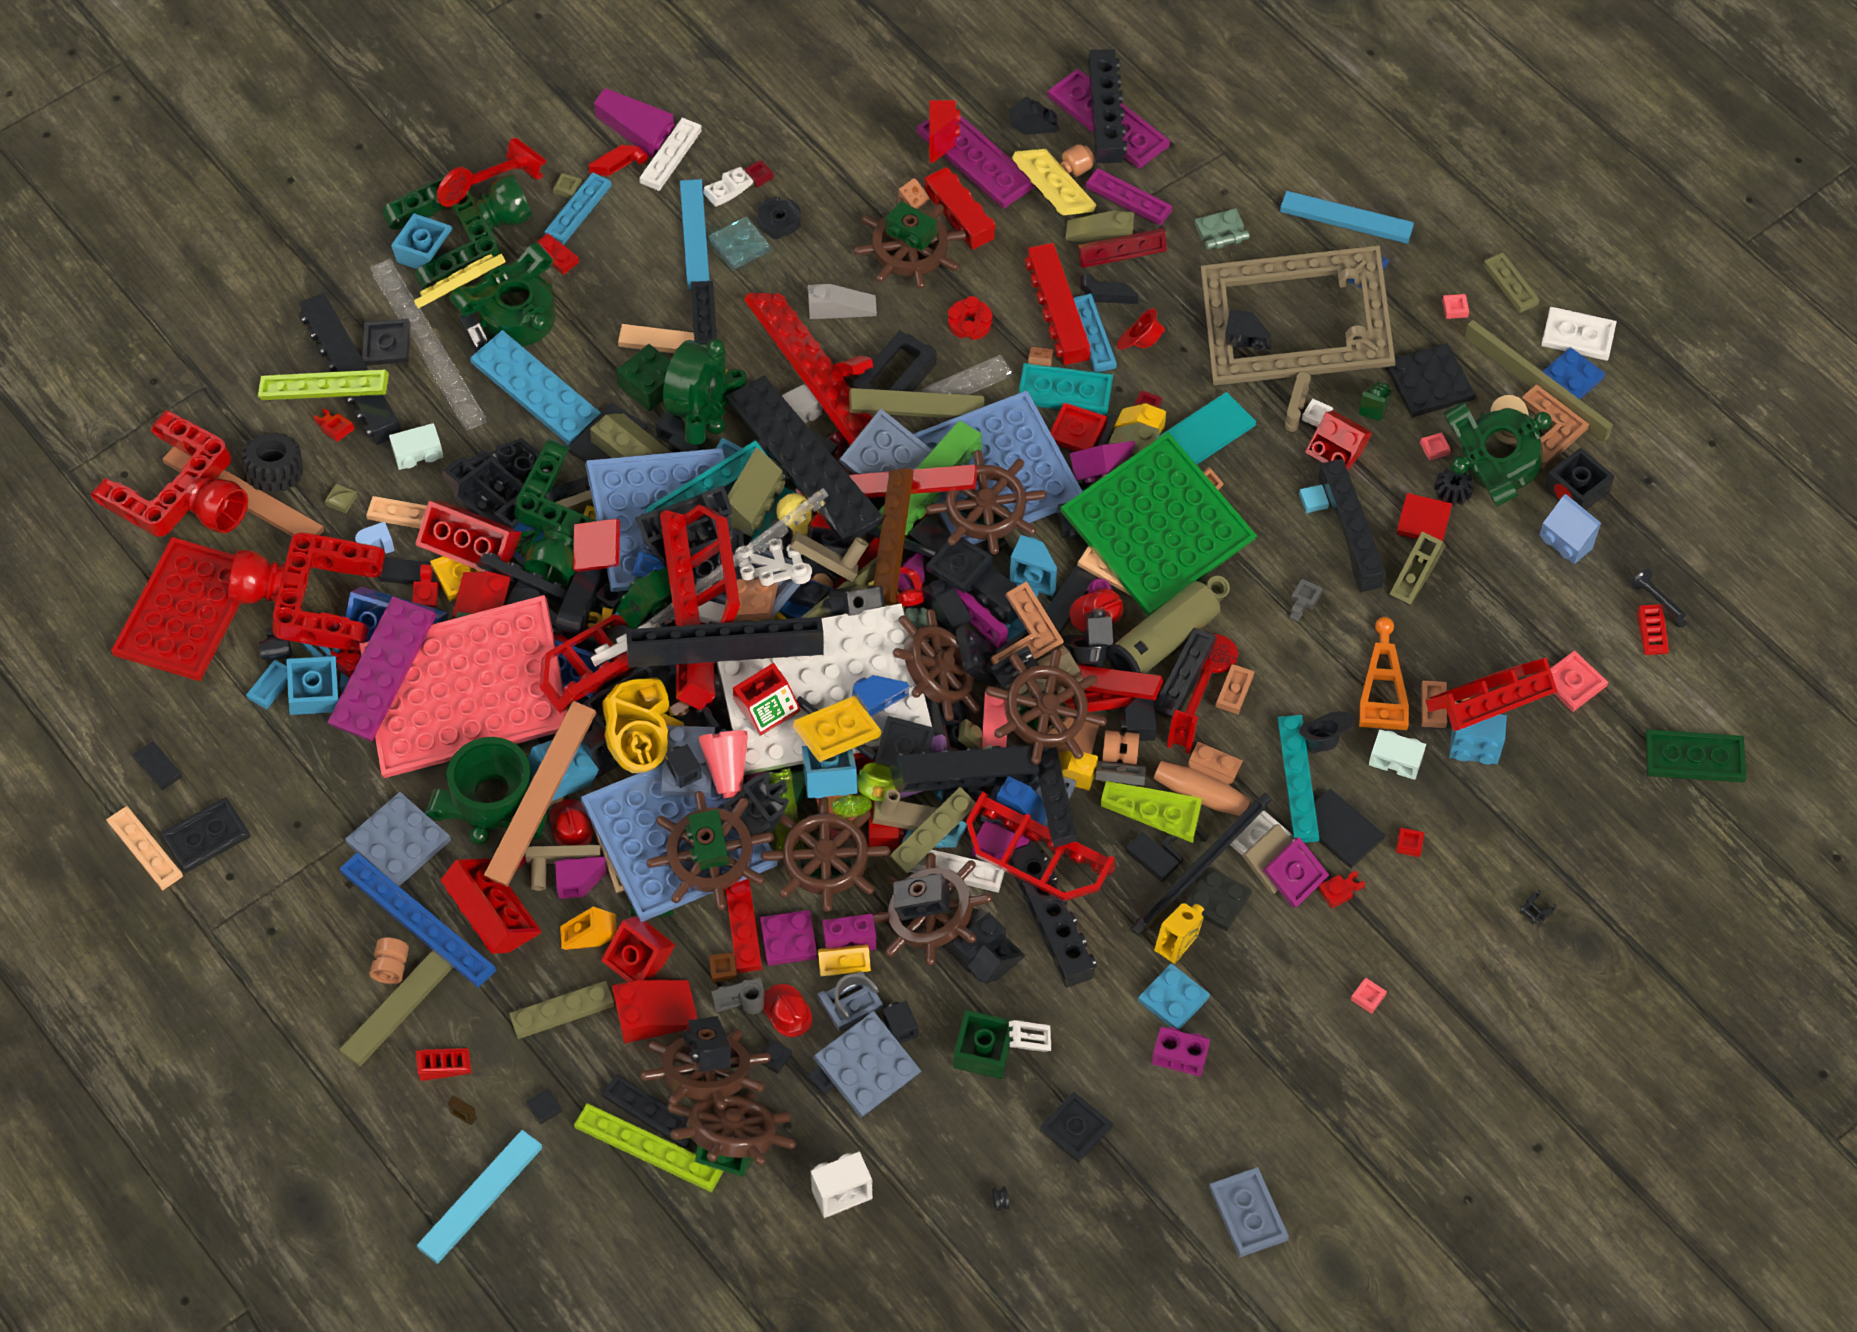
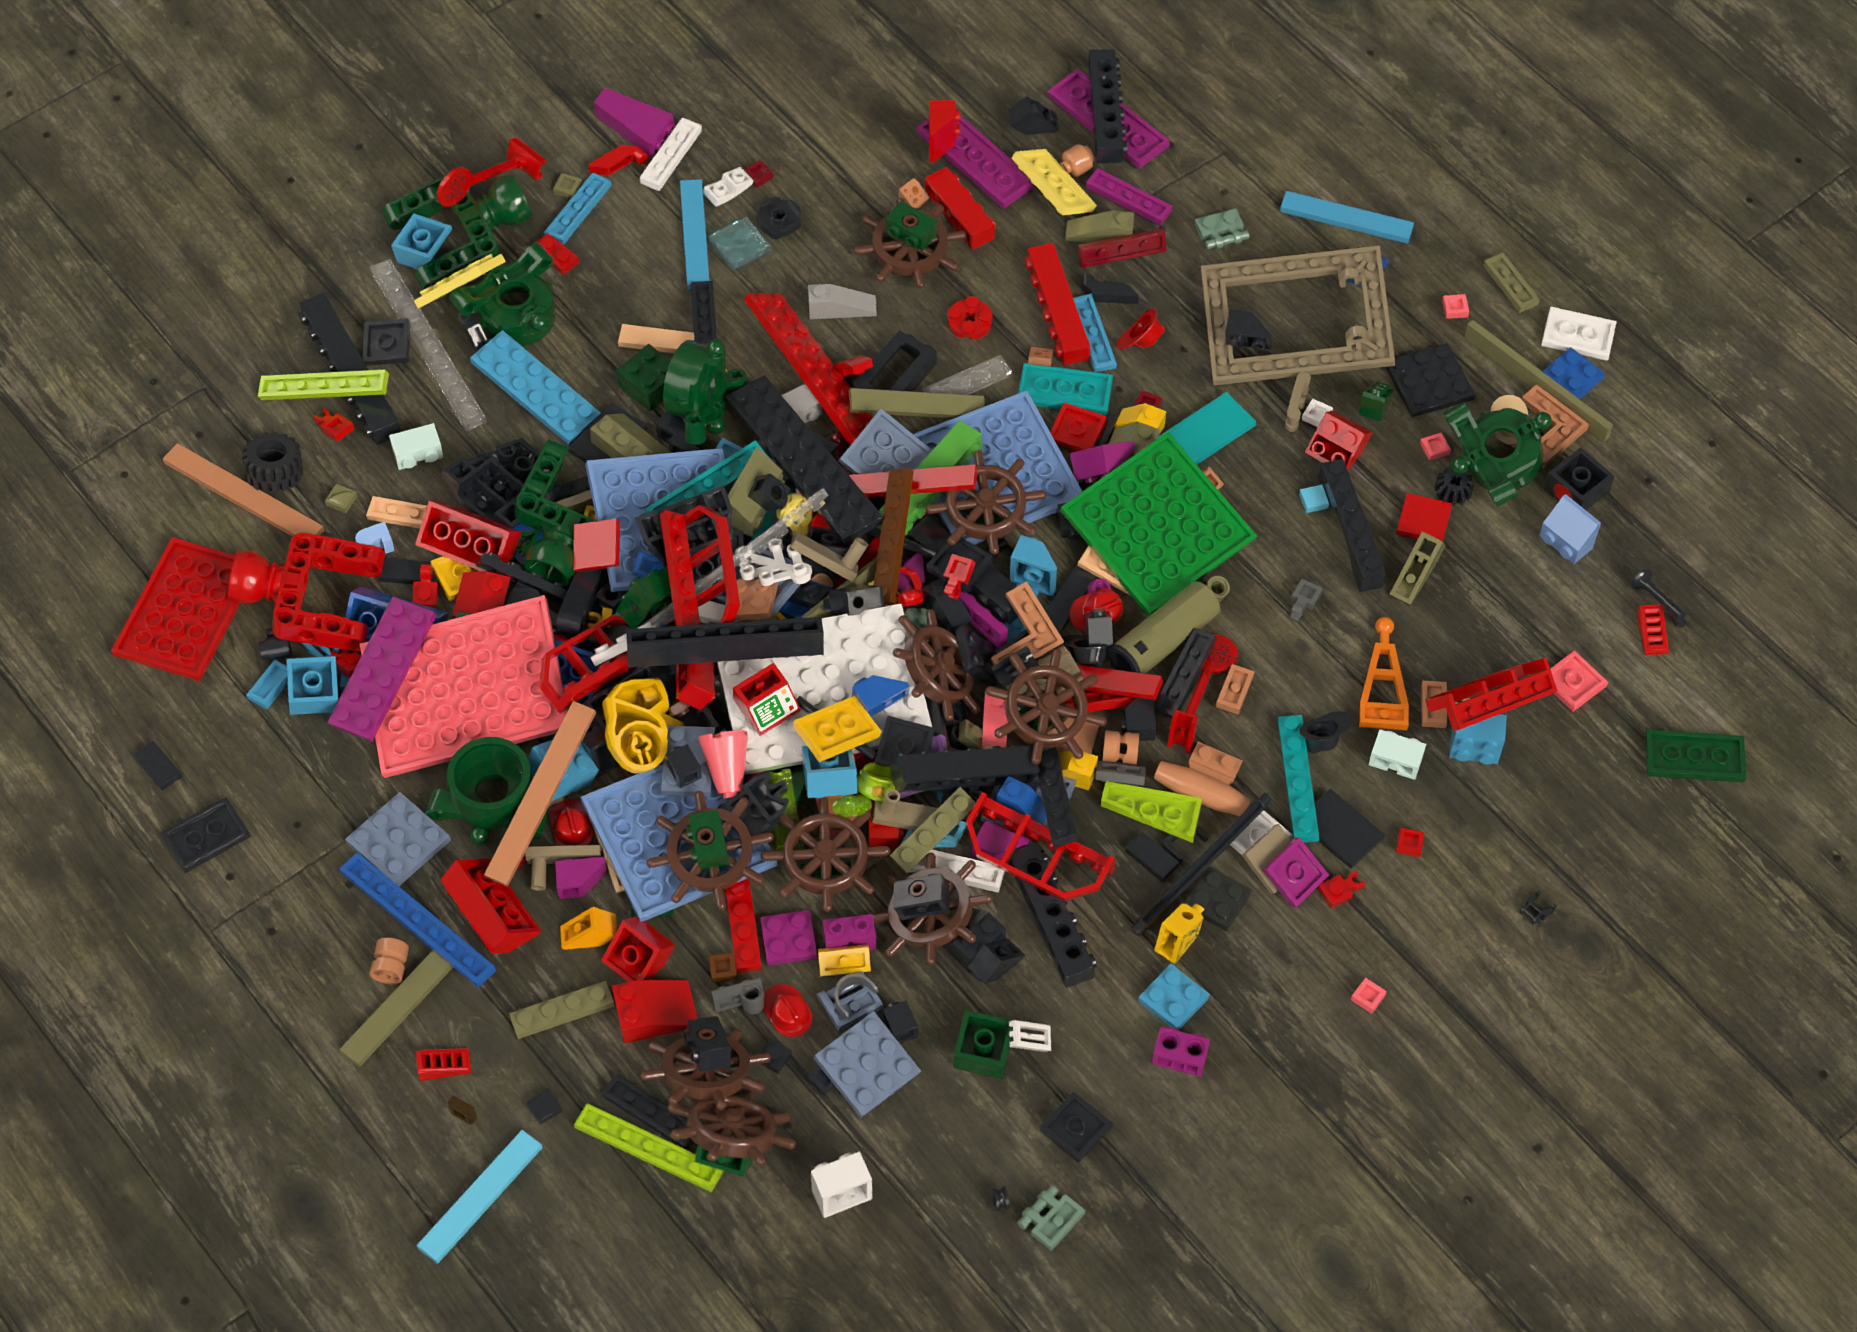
red piece [90,410,249,537] -> none
light nougat tile [106,806,183,891] -> none
sand blue plate [1209,1167,1289,1258] -> none
none -> black brick [748,473,791,512]
none -> plate [944,554,976,600]
none -> sand green plate [1017,1185,1085,1251]

